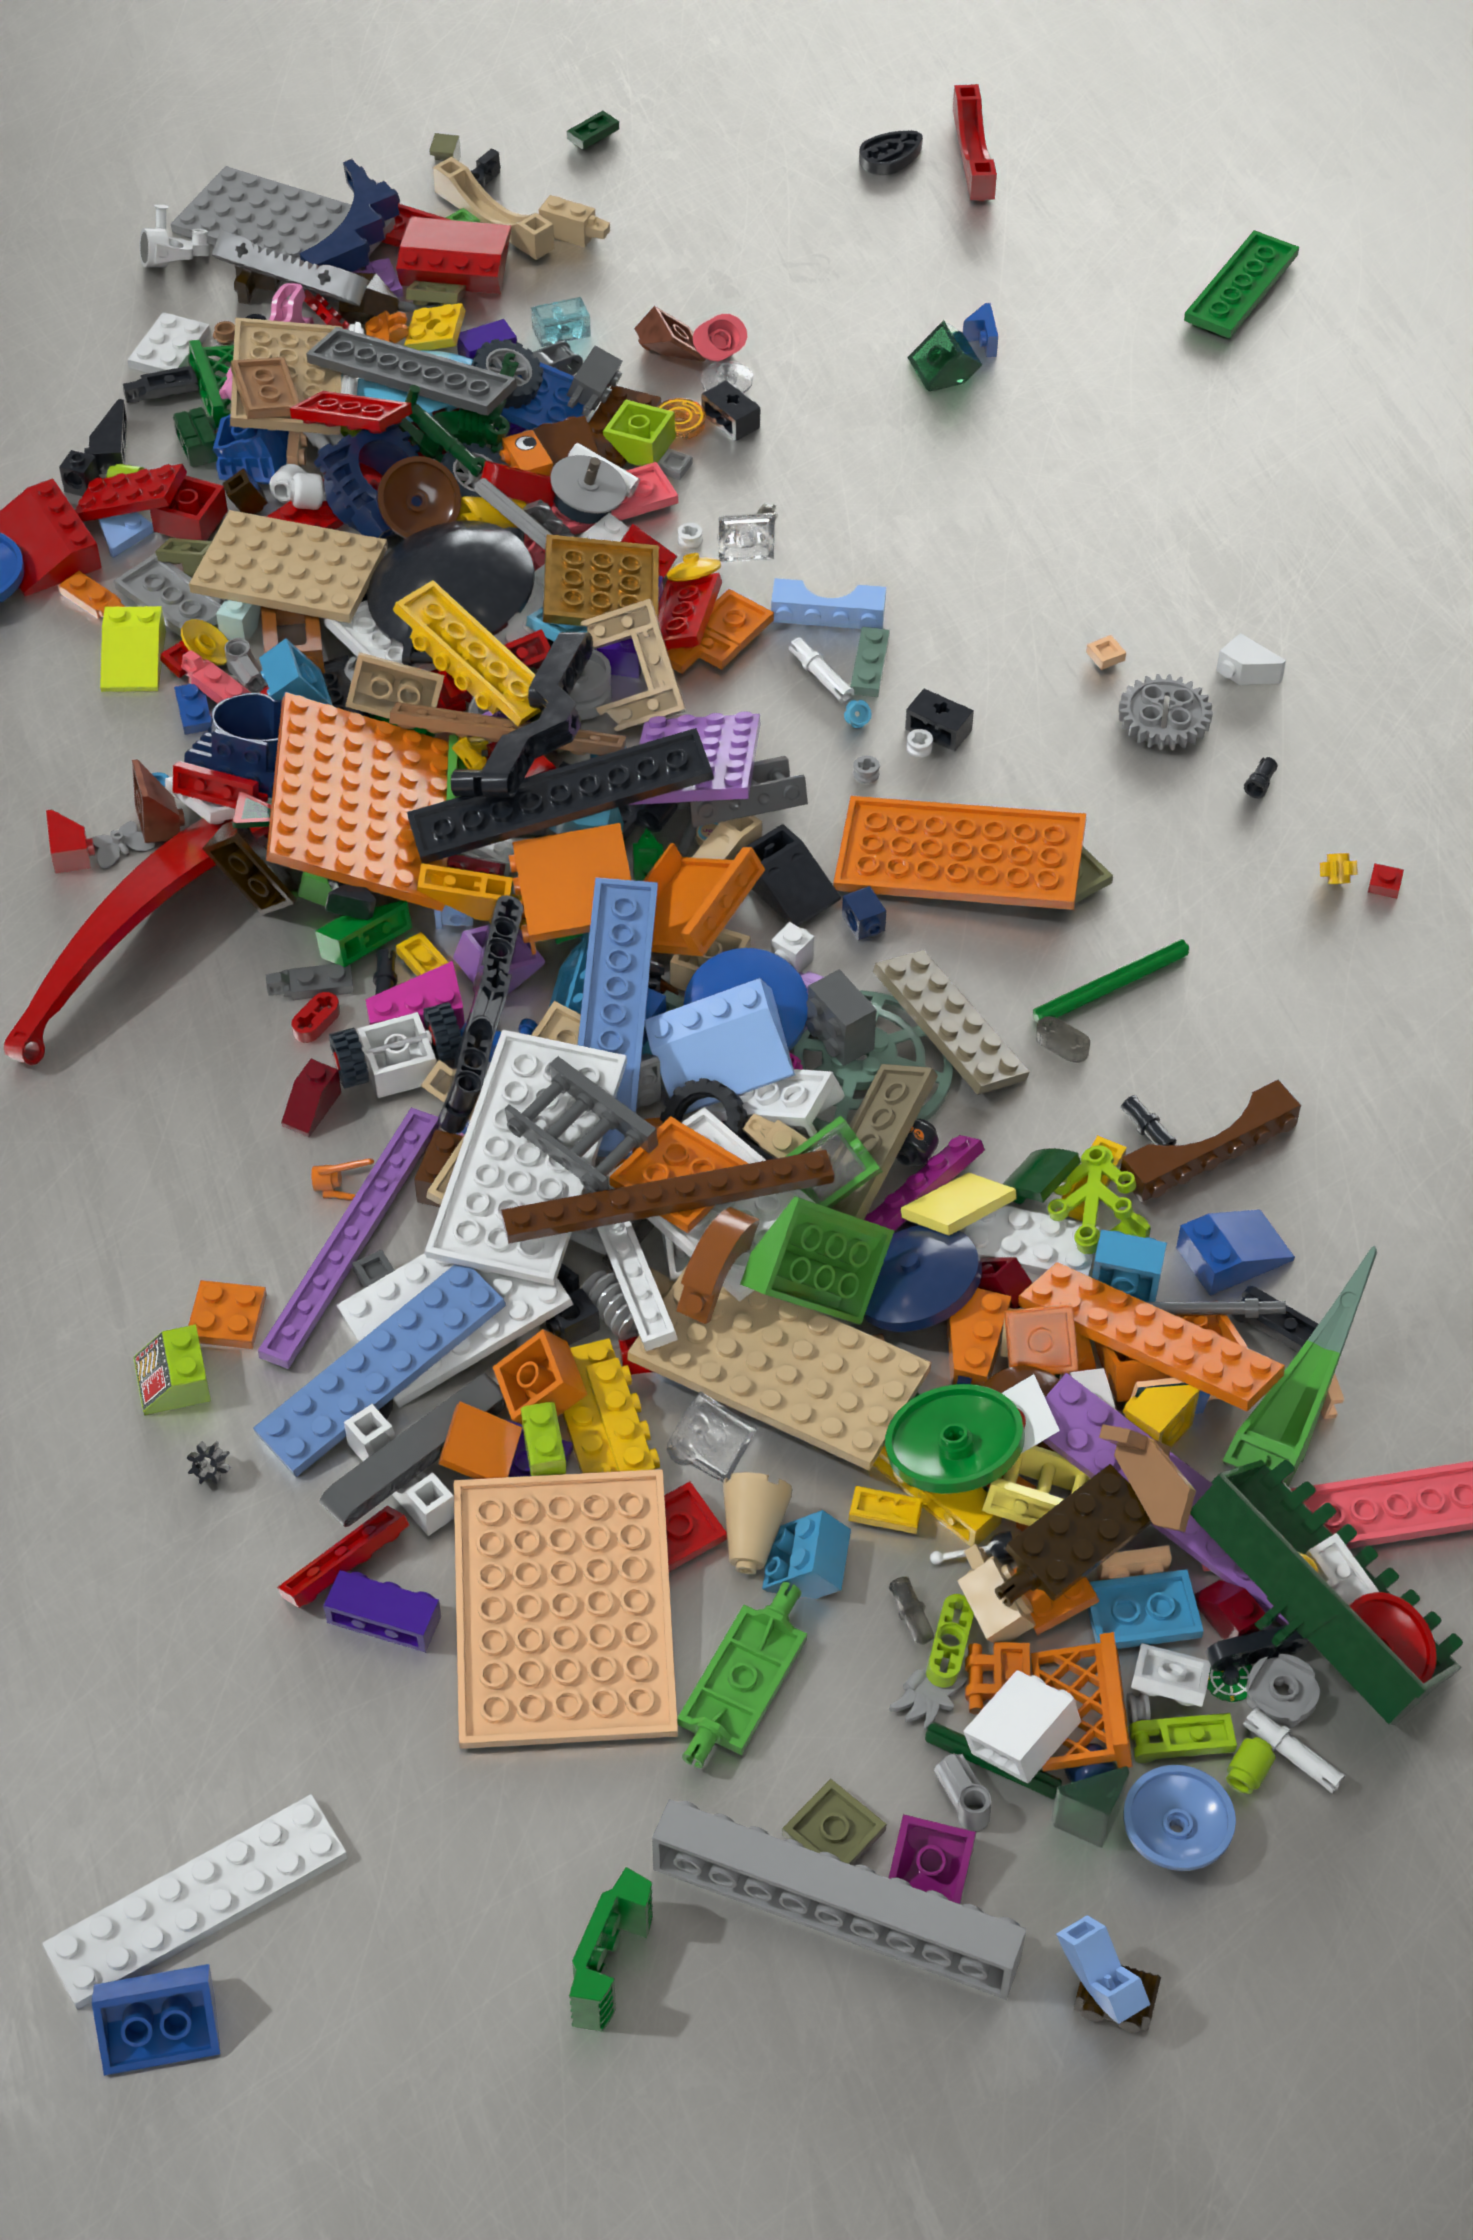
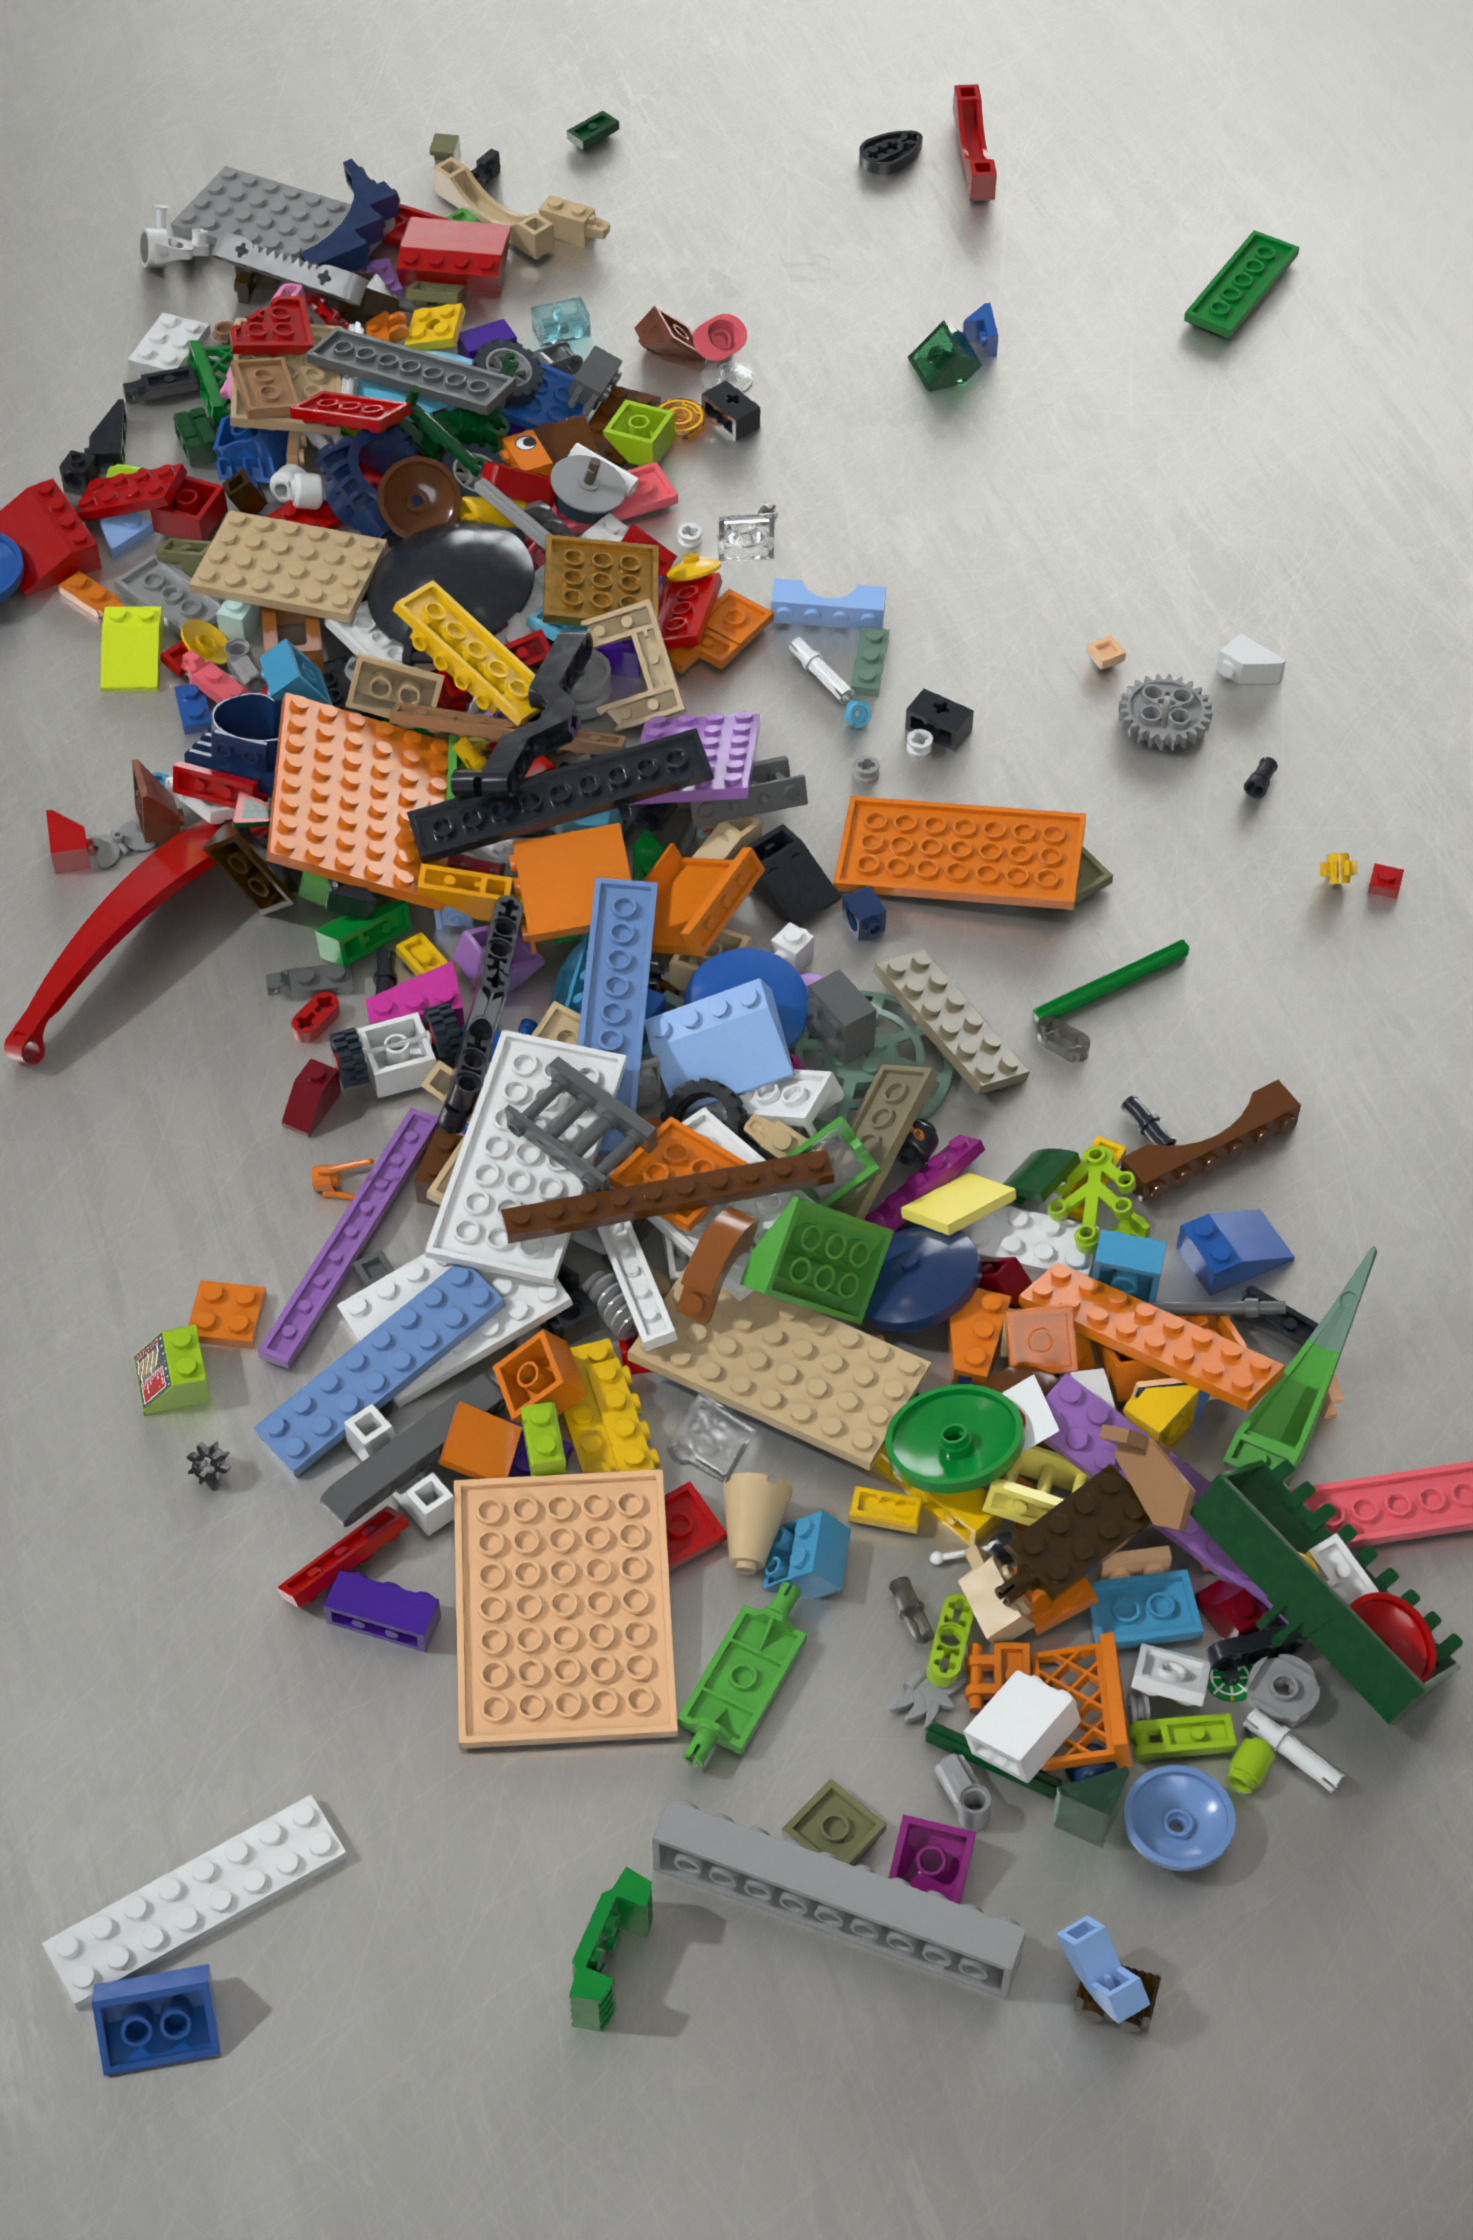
light grey tile [658,449,693,480] -> none
none -> red plate [230,296,314,355]

